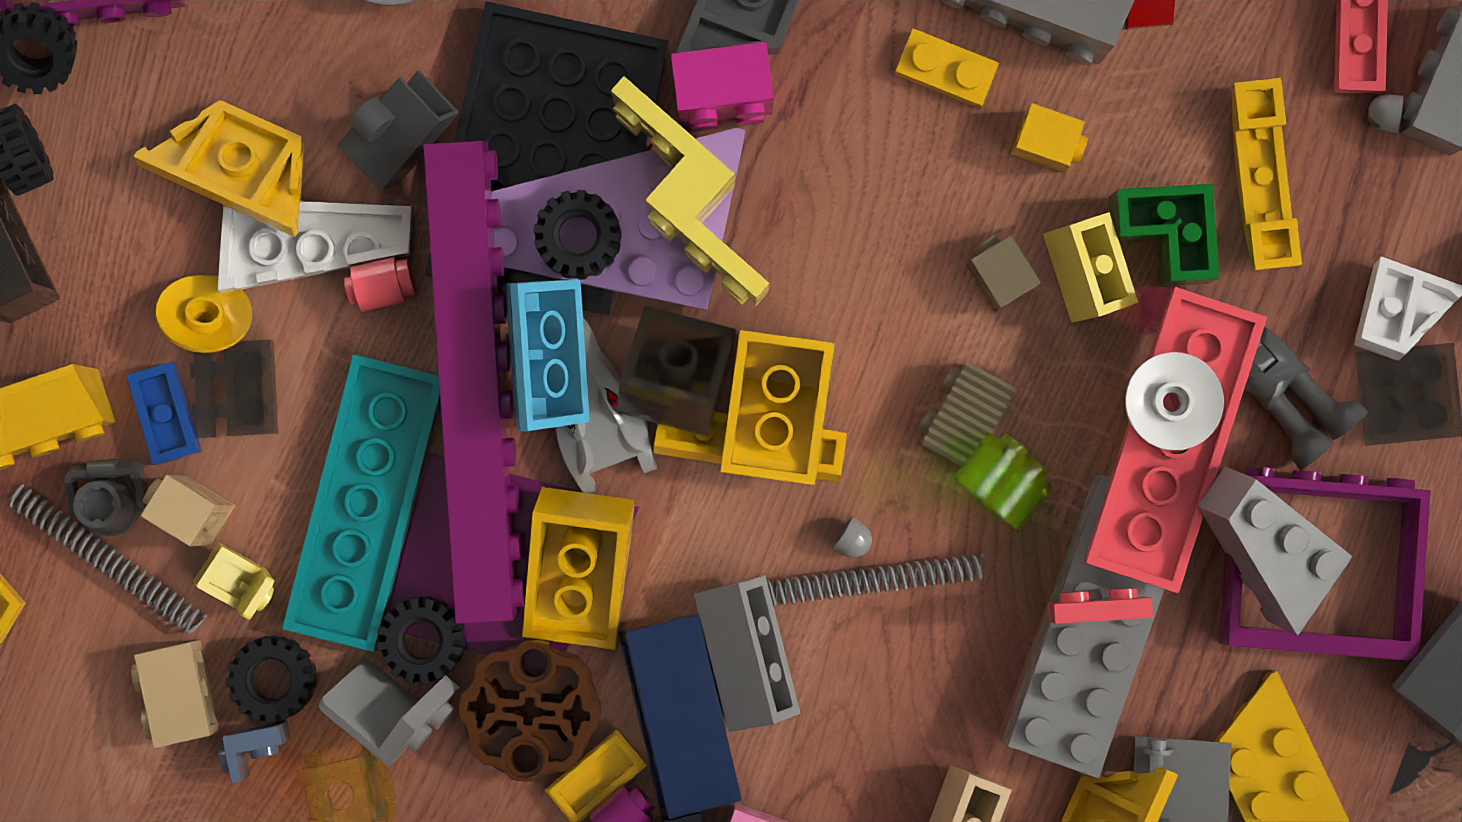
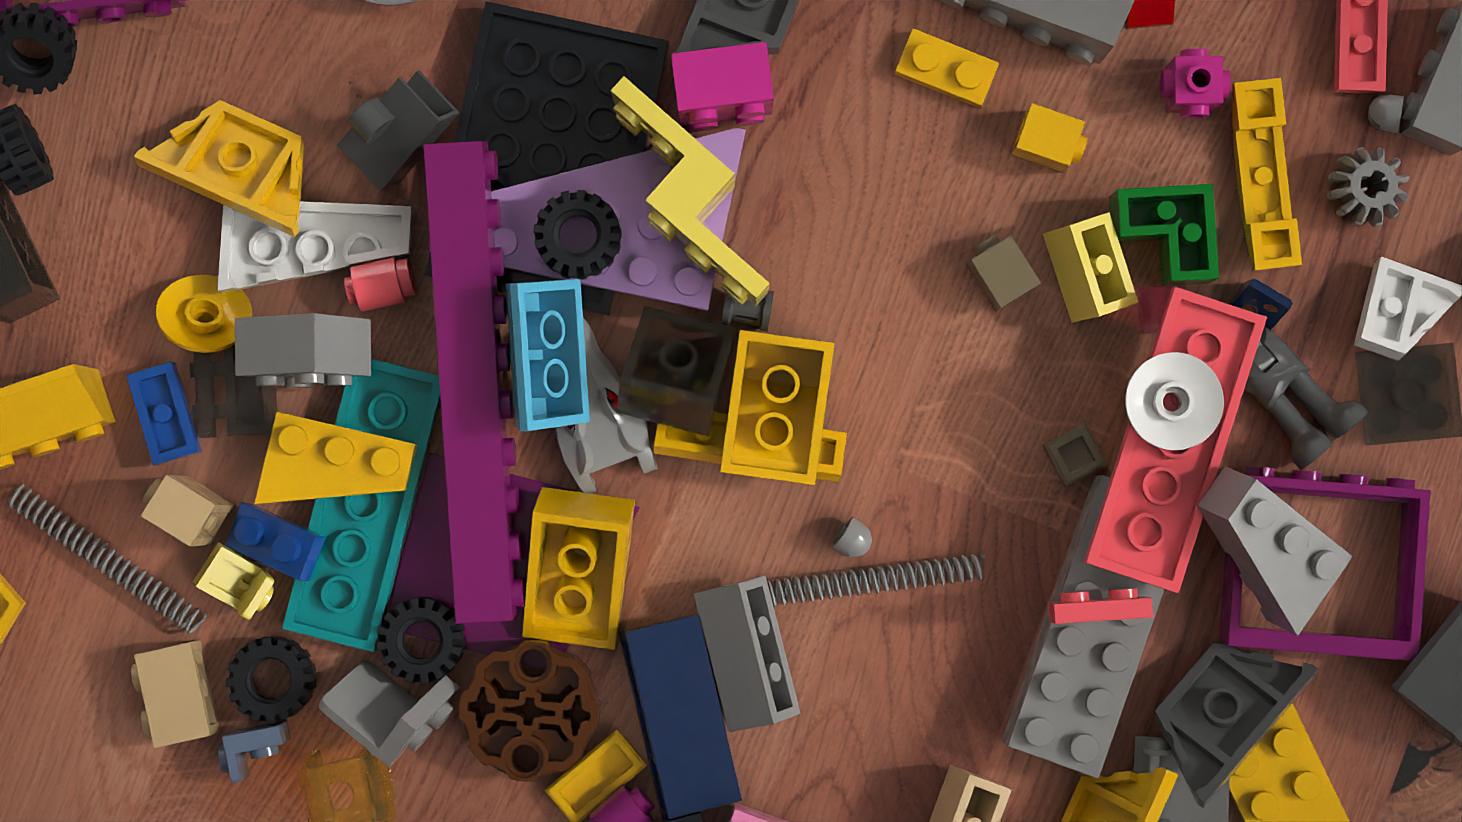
dark grey piece [64,459,147,536] -> none
dark tan brick [916,361,1017,472] -> none
clear neon green brick [953,432,1053,532] -> none
none -> blue plate [225,502,326,581]
none -> light grey brick [235,313,371,388]
none -> yellow wing [254,412,418,504]
none -> dark grey bush [721,290,774,331]
none -> dark tan tile [1042,423,1108,487]
none -> dark grey wing [1154,642,1318,808]
none -> dark pink brick [1159,49,1231,119]
none -> dark blue slope [1230,279,1293,331]
none -> light grey gear [1327,147,1410,227]

